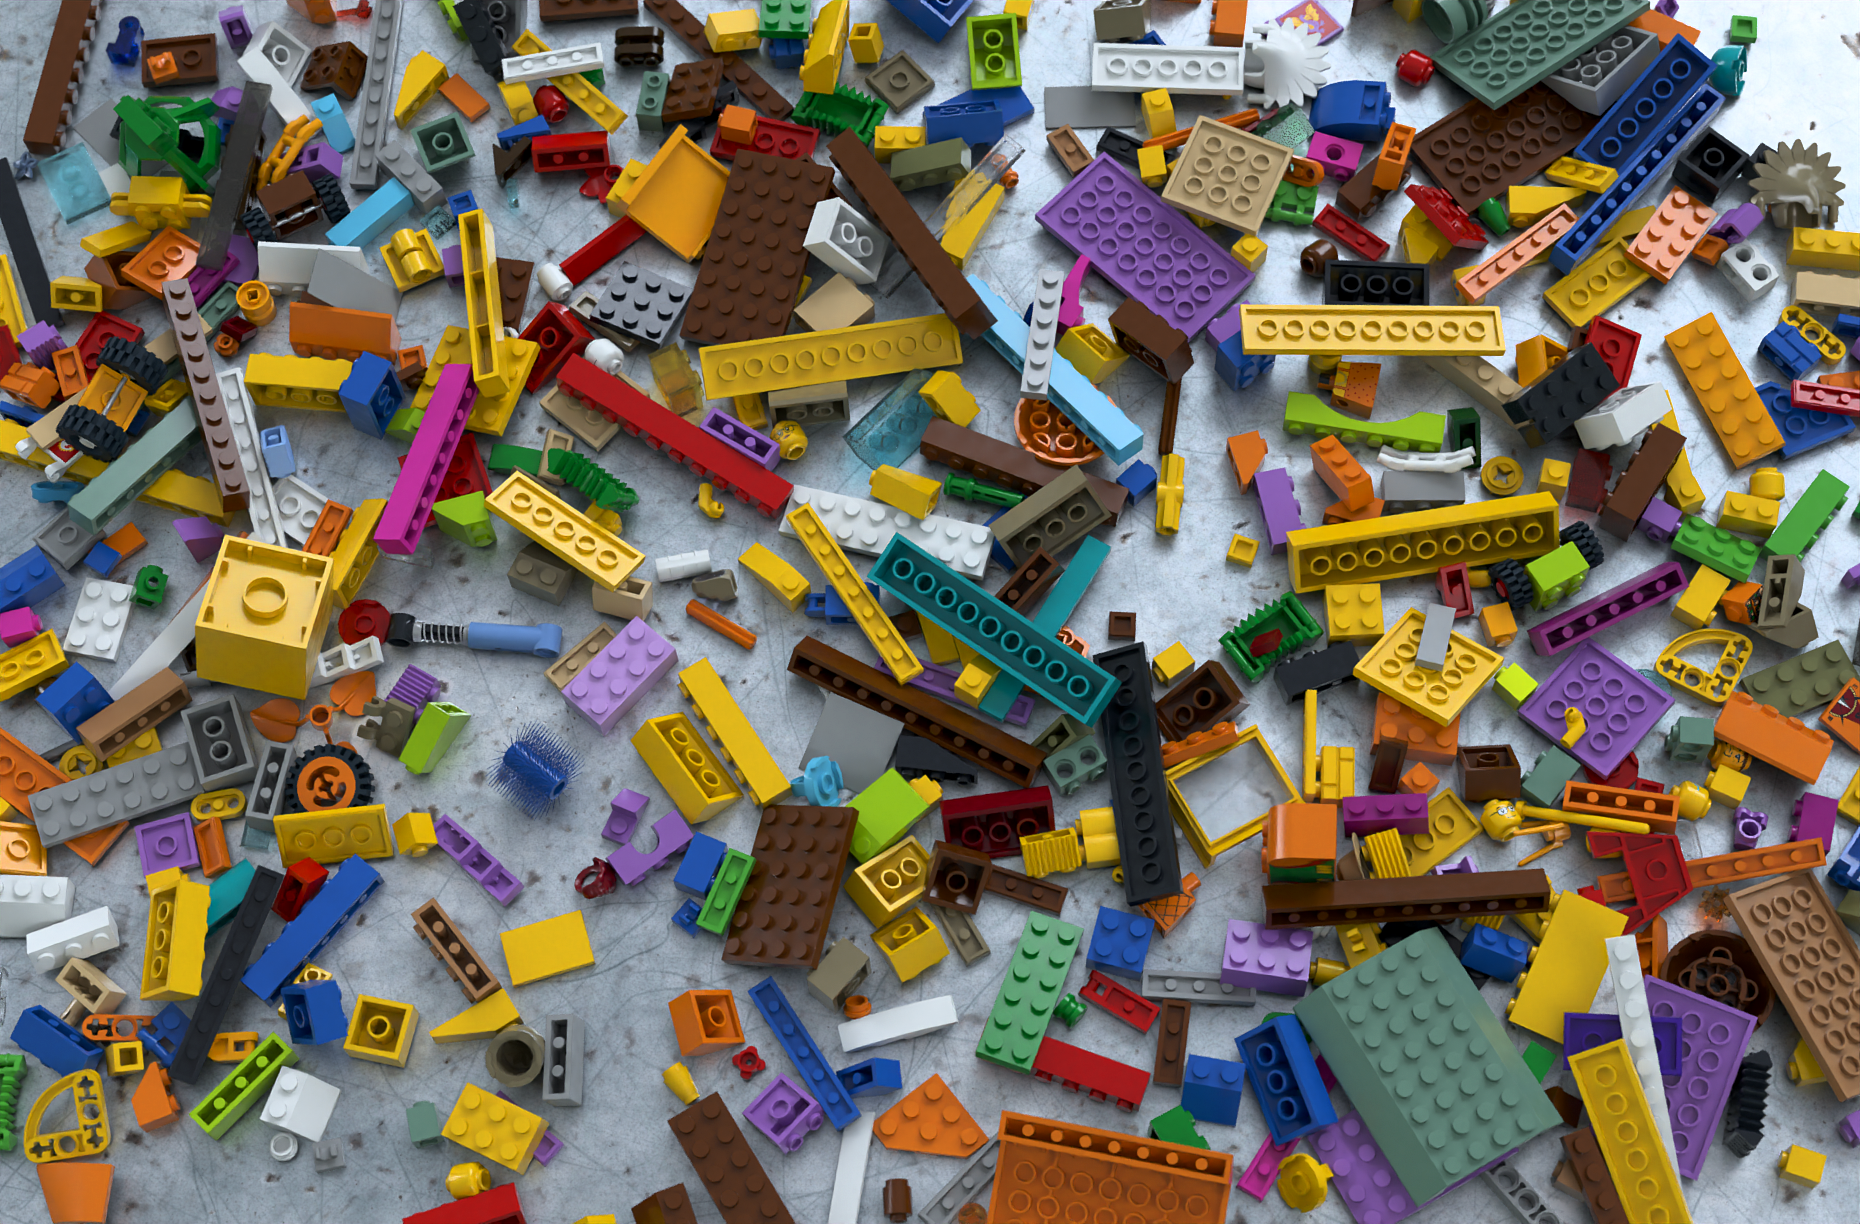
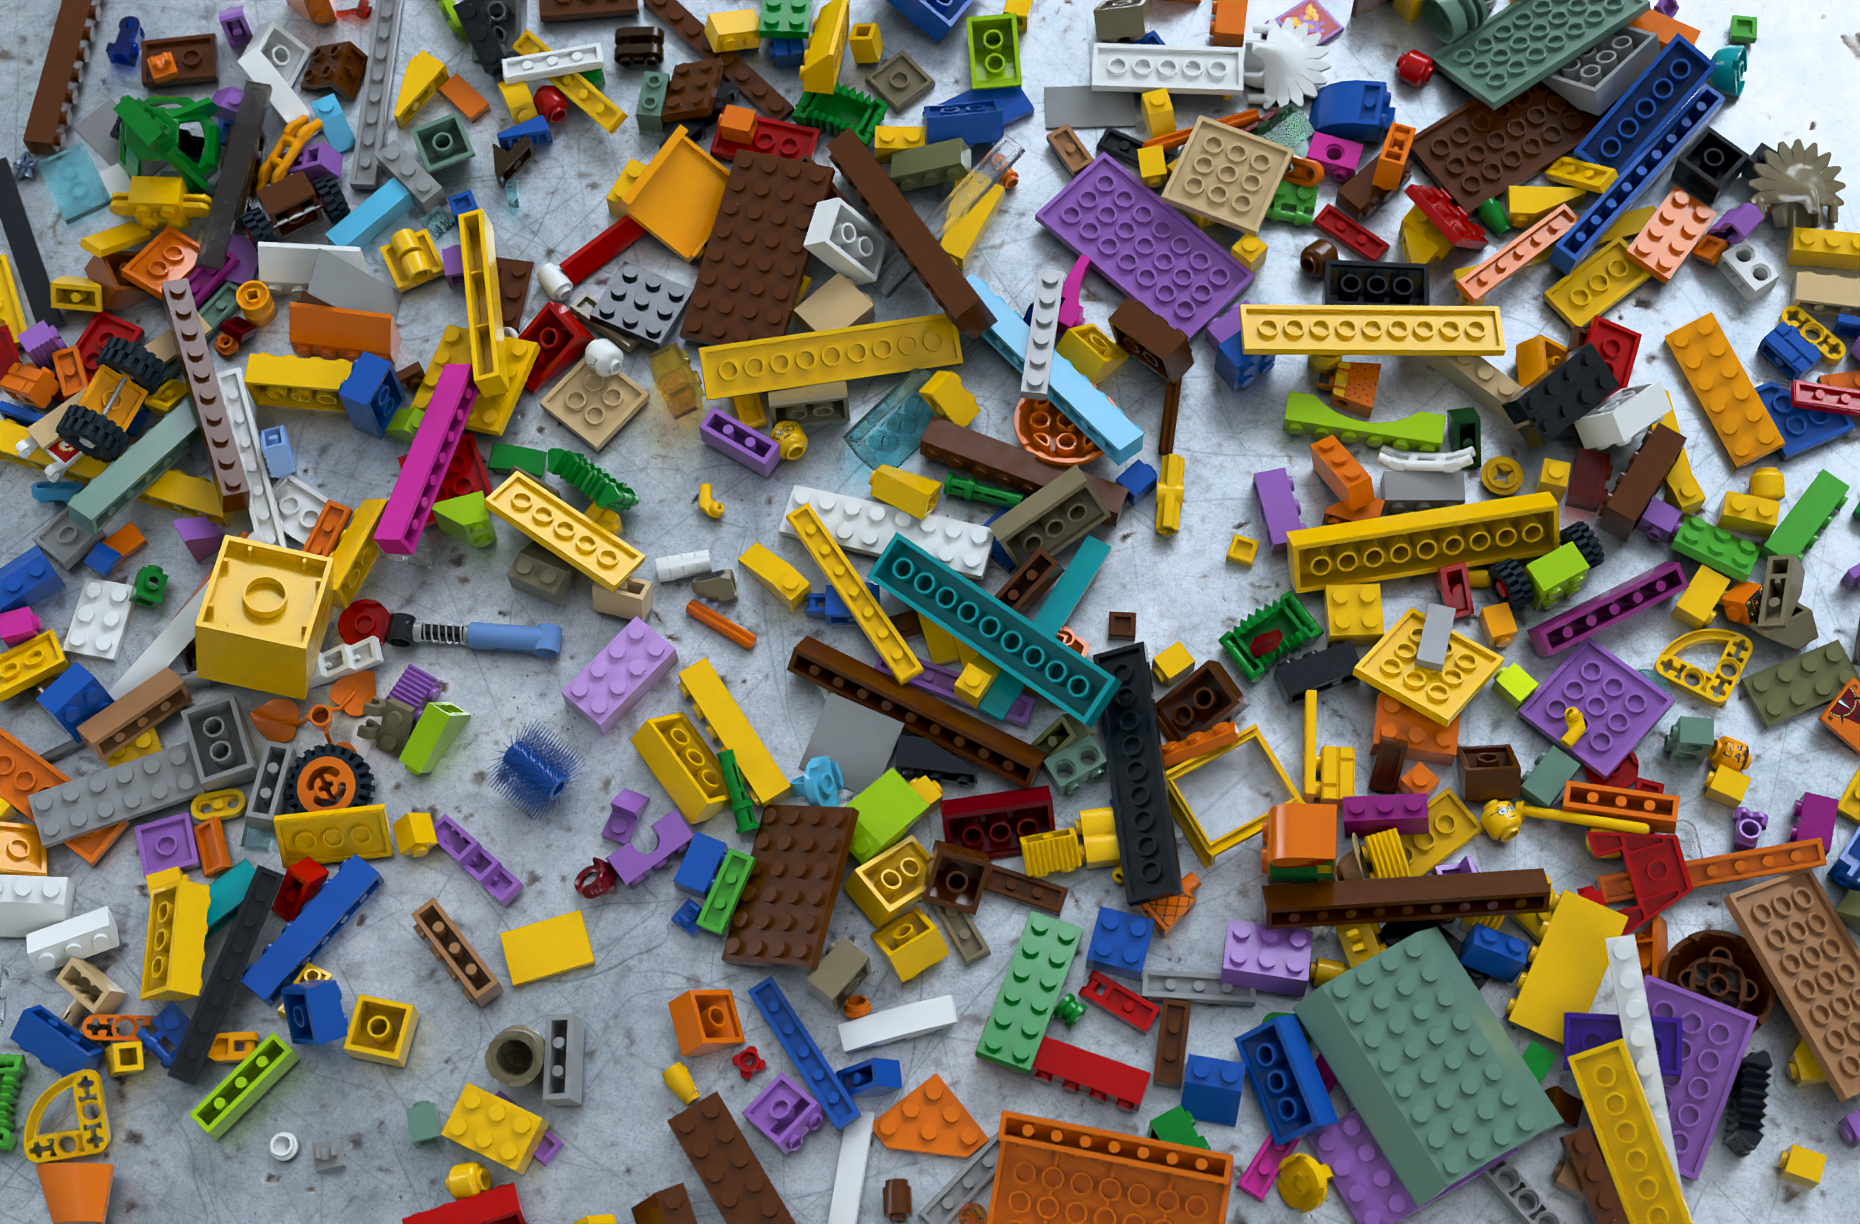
yellow gear [59,745,104,780] -> none
orange slope [131,1061,180,1133] -> none
white slope [260,1065,342,1143] -> none
orange tile [397,345,428,372] -> none
yellow slope [429,988,524,1044] -> none
red brick [531,130,611,173] -> none
tan tile [537,429,574,486] -> none
tan tile [543,621,617,694] -> none
red brick [556,353,794,520] -> none
red plate [579,165,624,204] -> none
orange slope [1226,430,1268,495] -> none
light orange plant [1513,820,1571,867] -> none
yellow head [1668,780,1712,821] -> none
clear orange gear [1698,885,1731,922] -> none
orange slope [1714,691,1834,785] -> none
none -> green pin [716,749,760,834]

